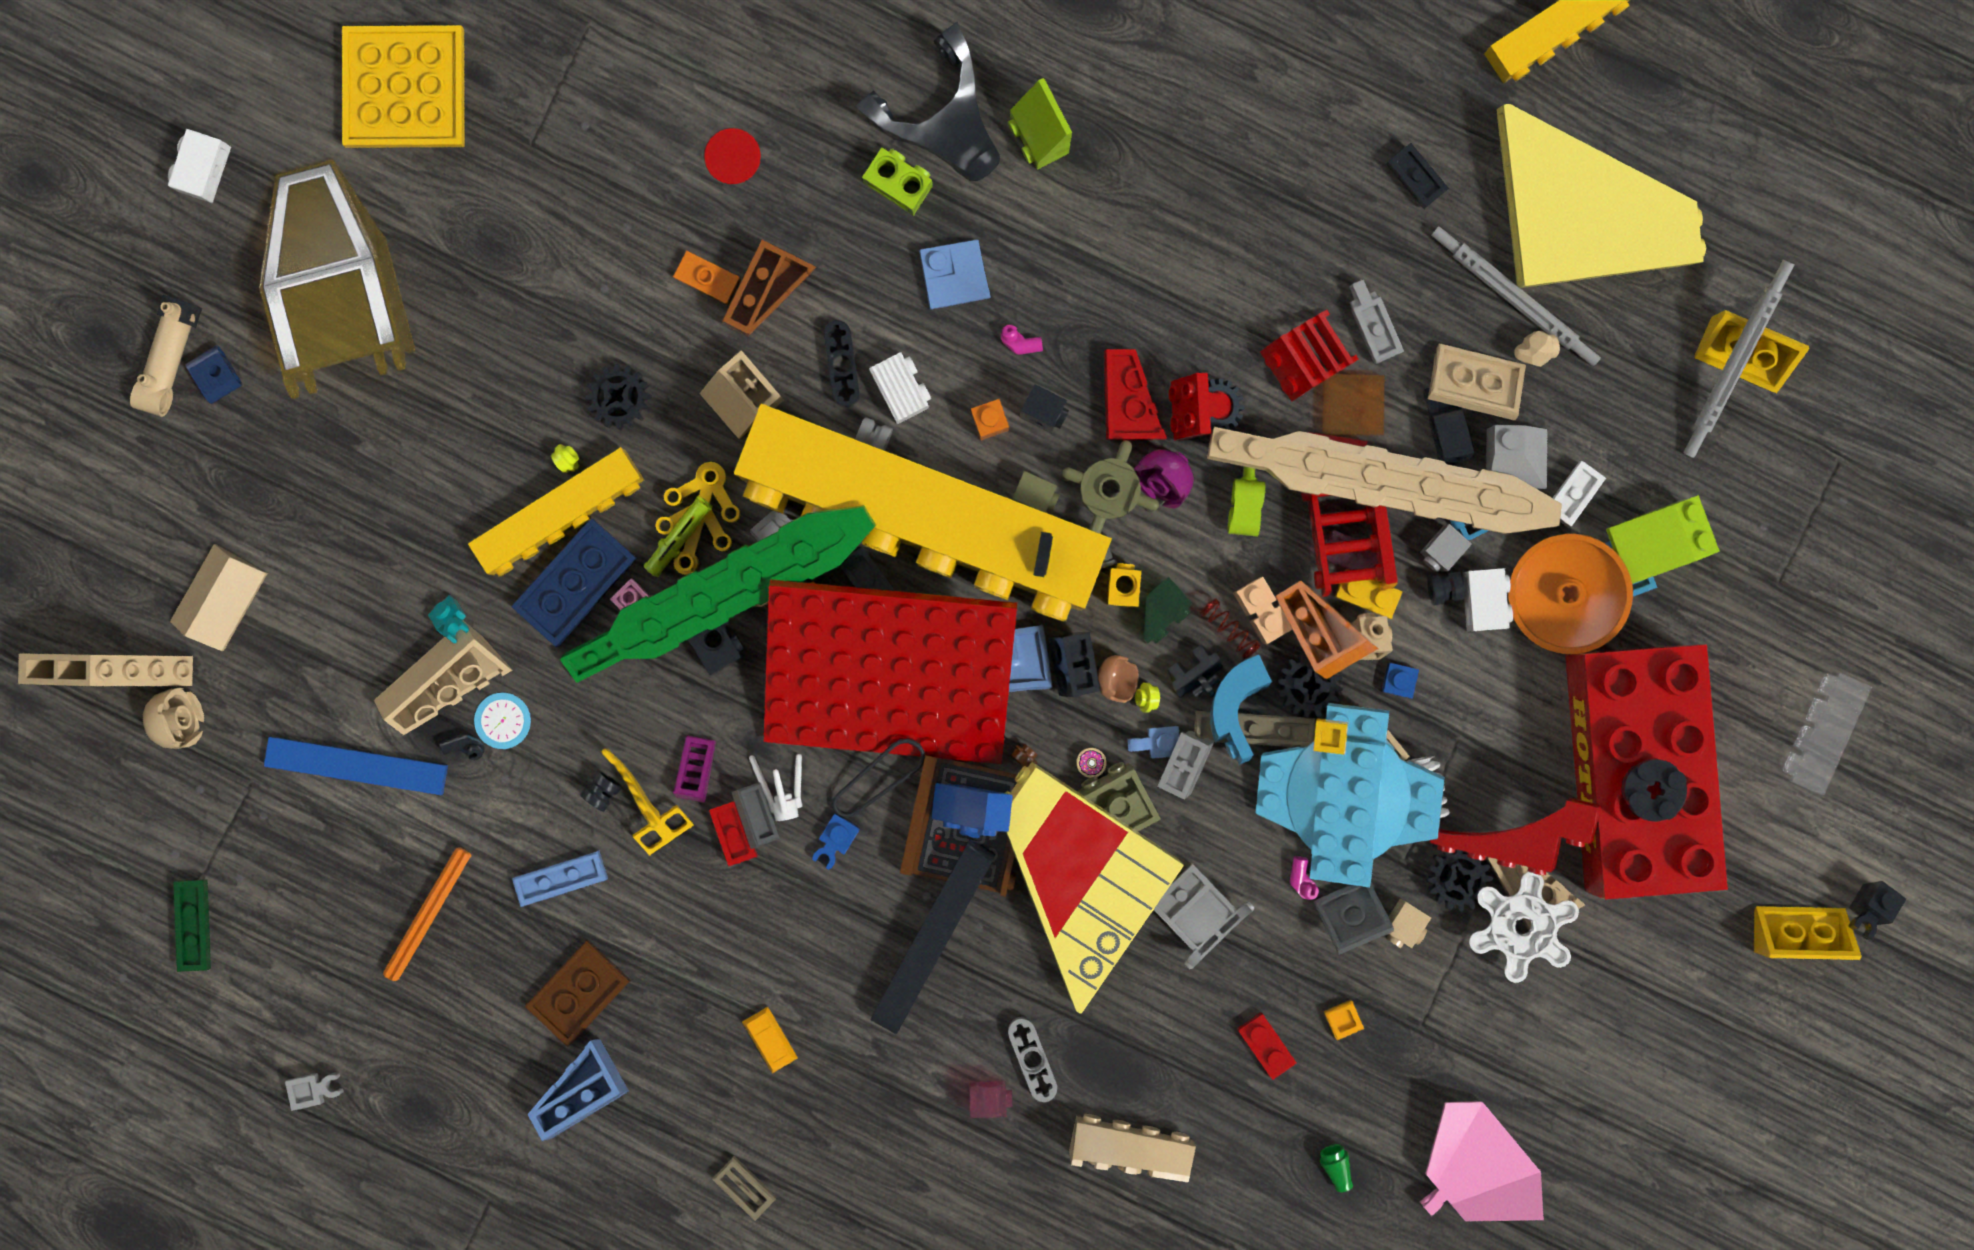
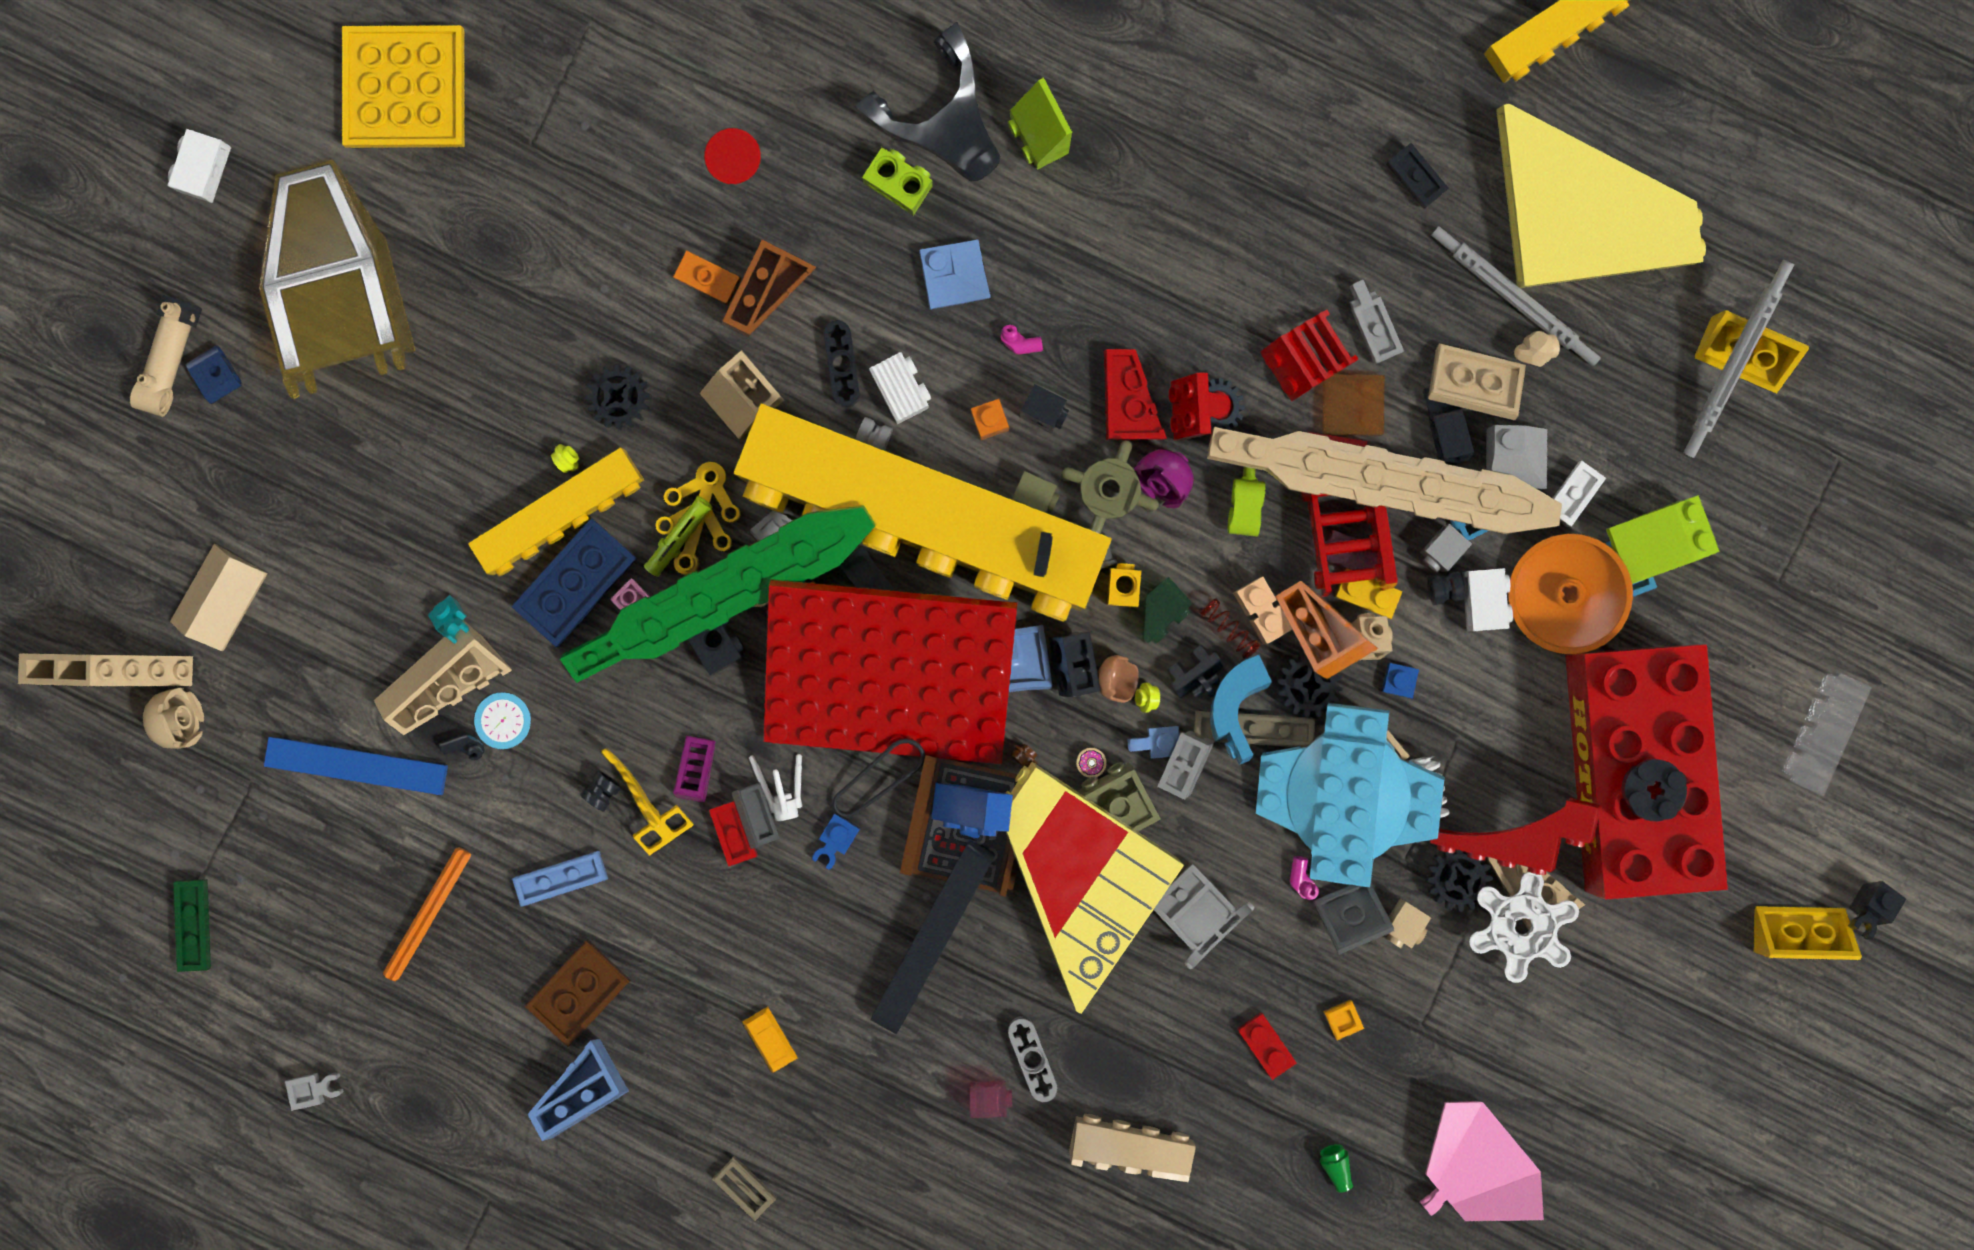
yellow tile [1313,719,1348,755] -> none

